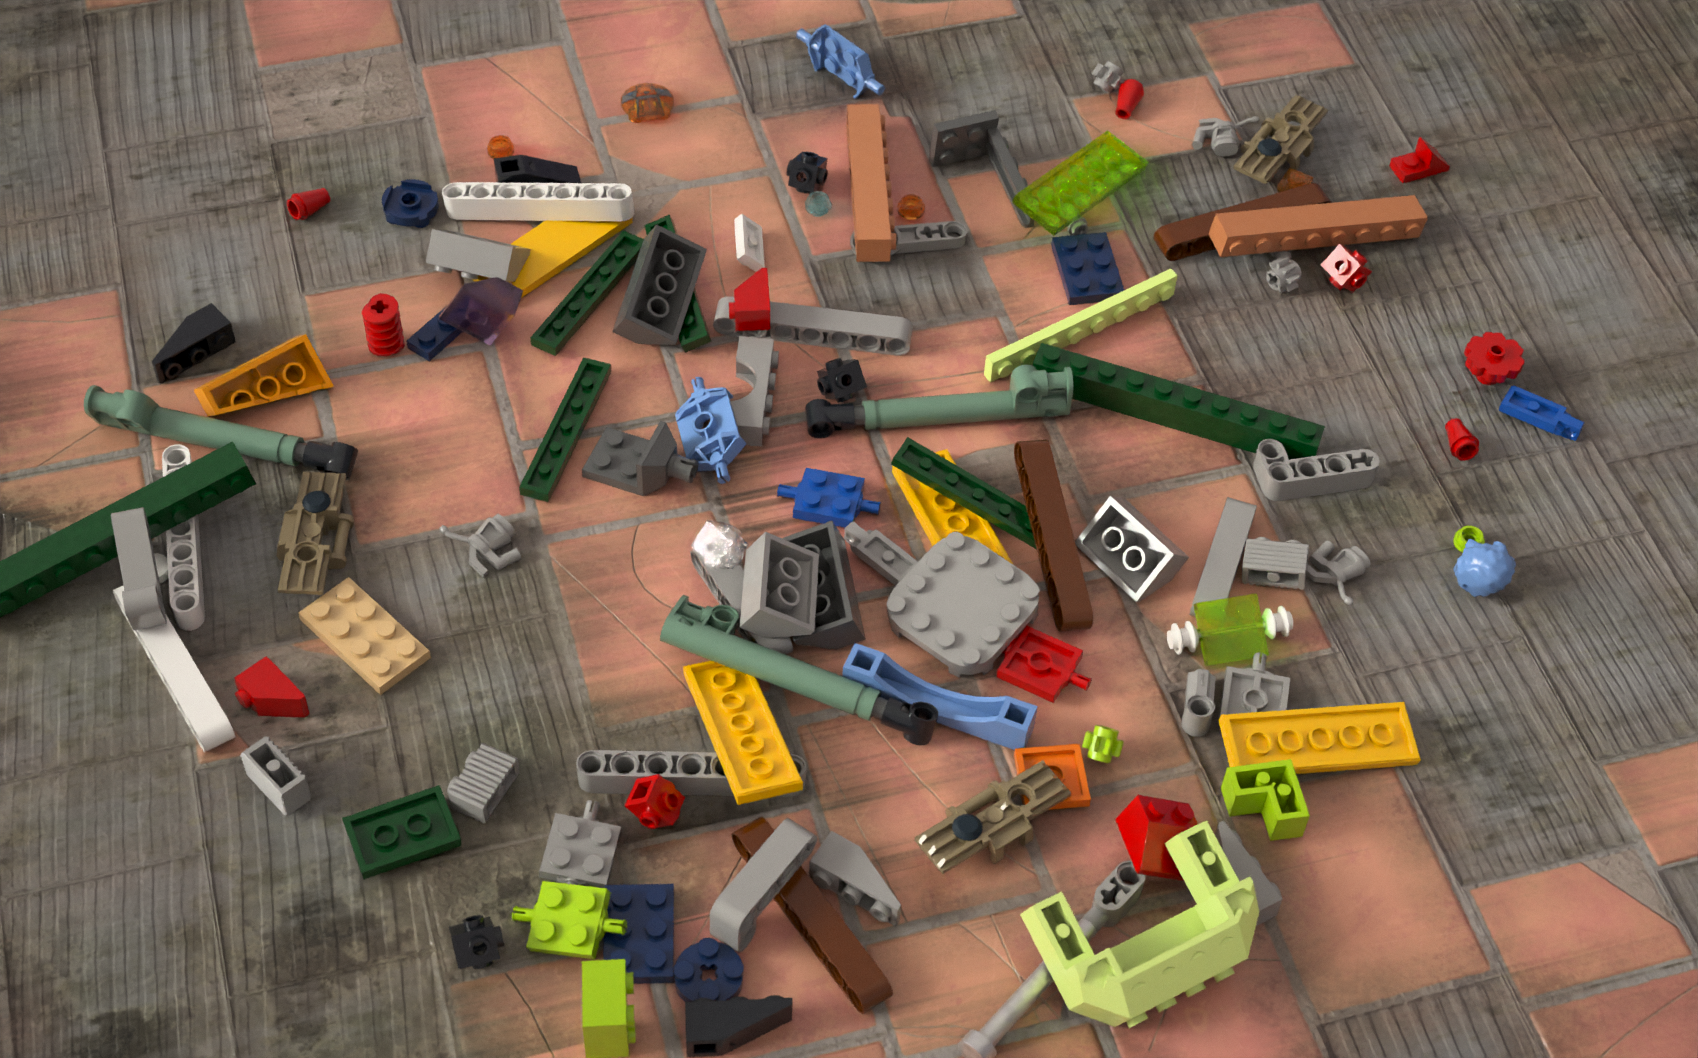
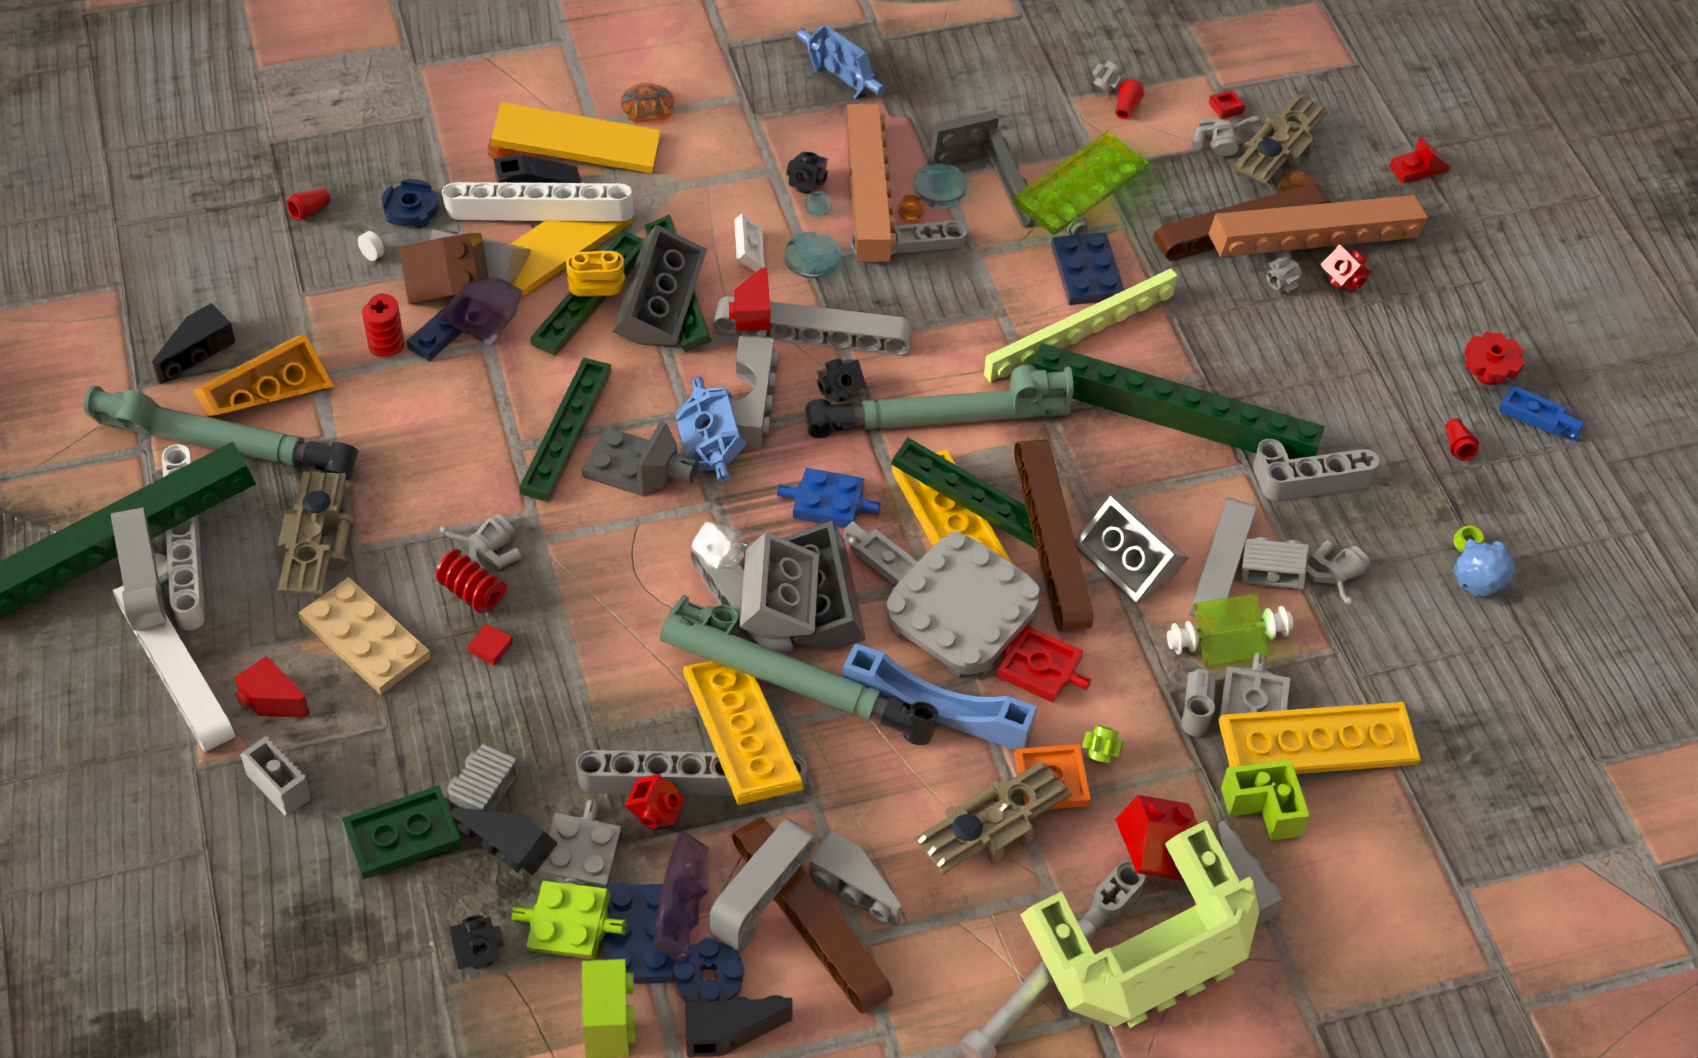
none -> white tile [358,231,384,261]
none -> reddish brown slope [399,233,491,304]
none -> red piece [436,549,507,613]
none -> black slope [450,808,558,876]
none -> red tile [467,624,513,666]
none -> yellow tile [491,102,661,174]
none -> yellow brick [566,251,625,297]
none -> clear purple slope [653,831,709,963]
none -> clear light blue tile [785,232,840,278]
none -> clear light blue tile [913,163,967,208]
none -> red tile [1209,90,1245,120]

